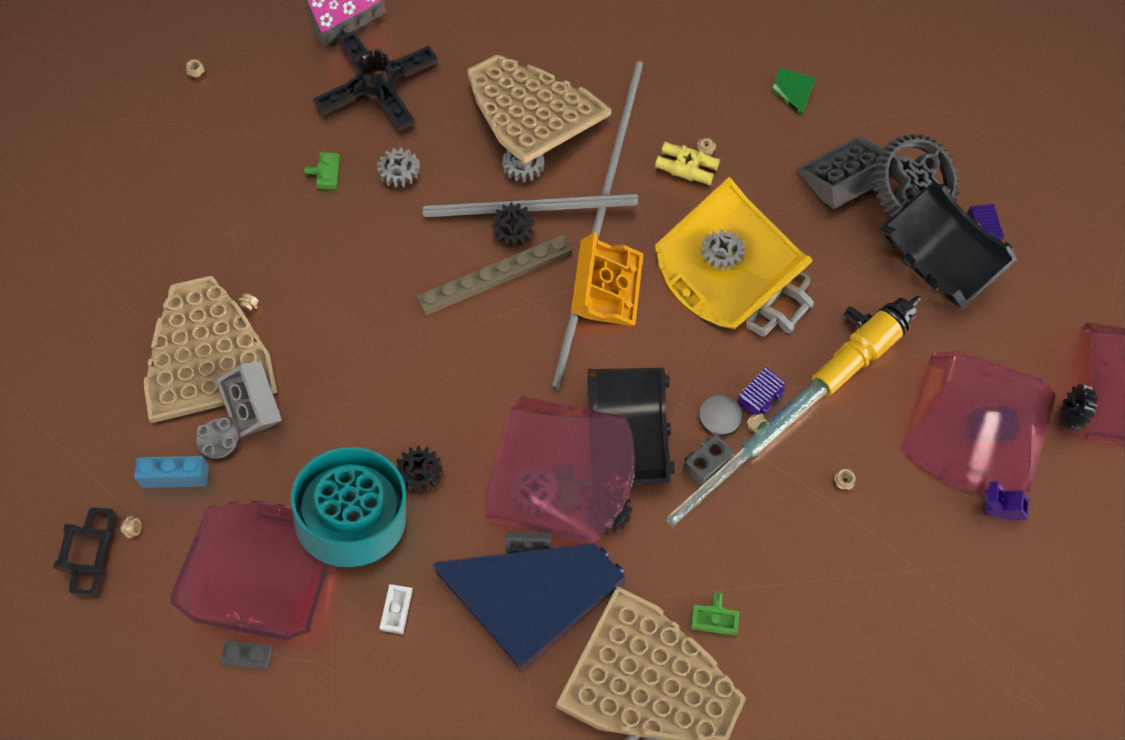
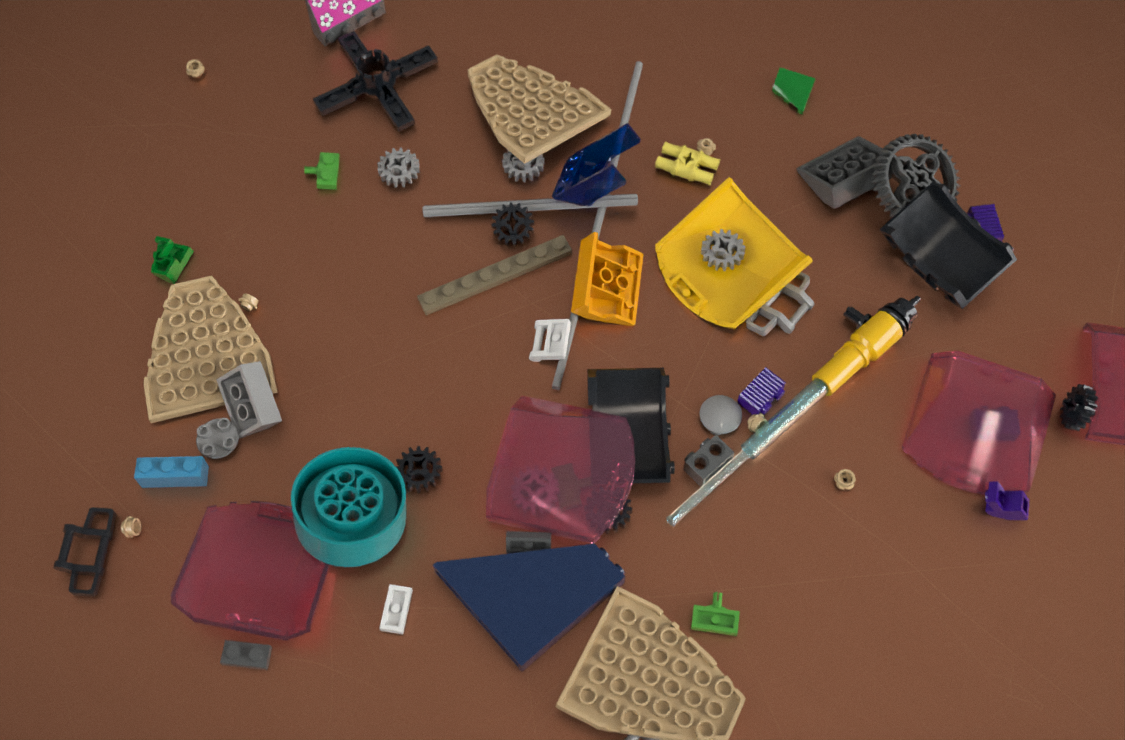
none -> green slope [151,236,194,284]
none -> white plate [529,319,571,362]
none -> clear blue windscreen [552,123,641,206]

